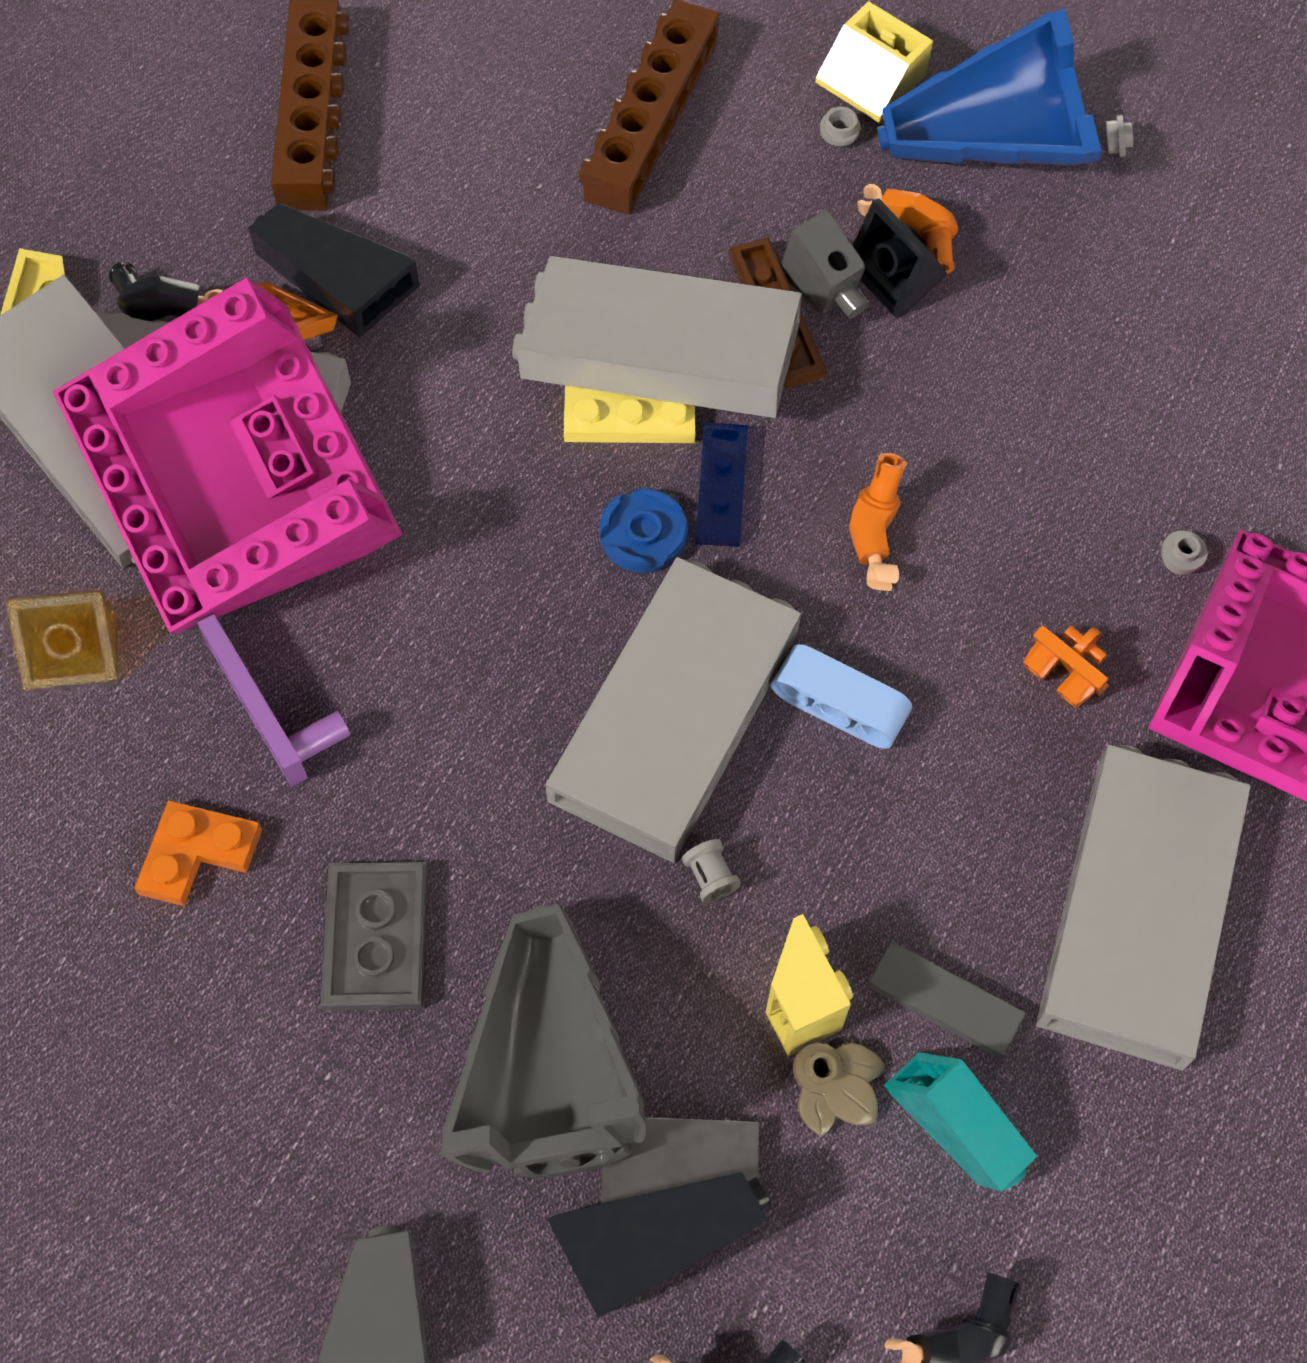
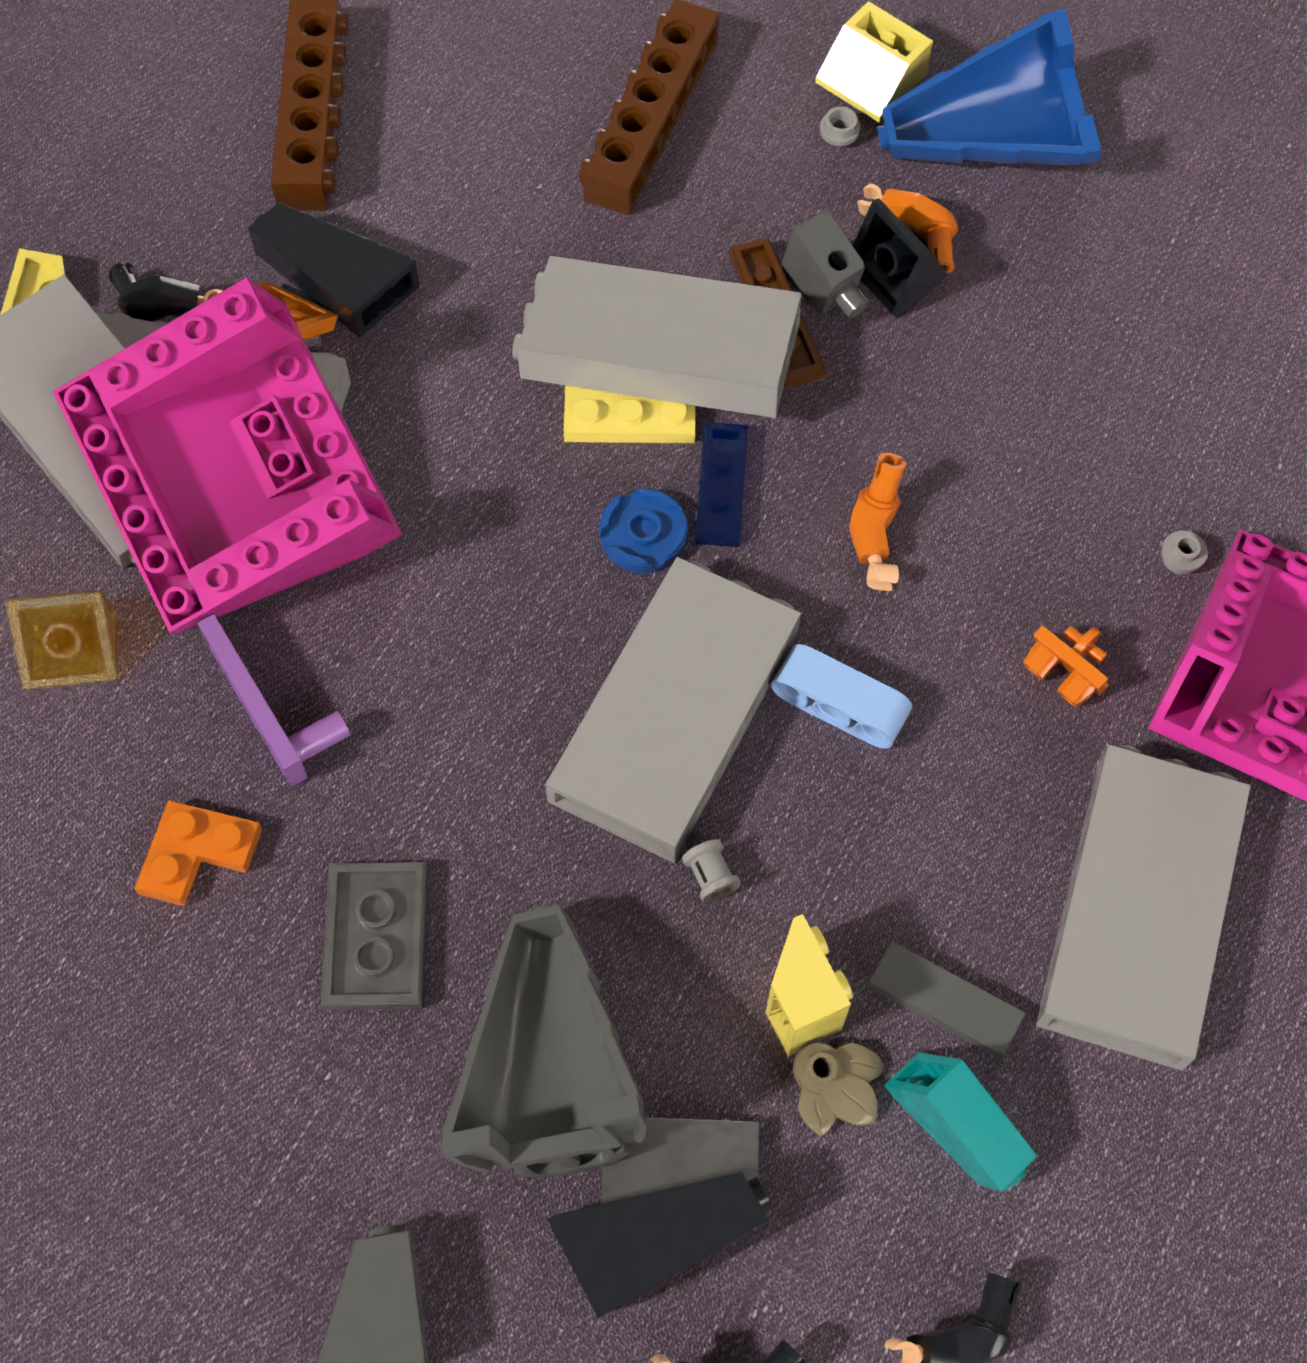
light grey plate [1106,115,1133,157] -> none

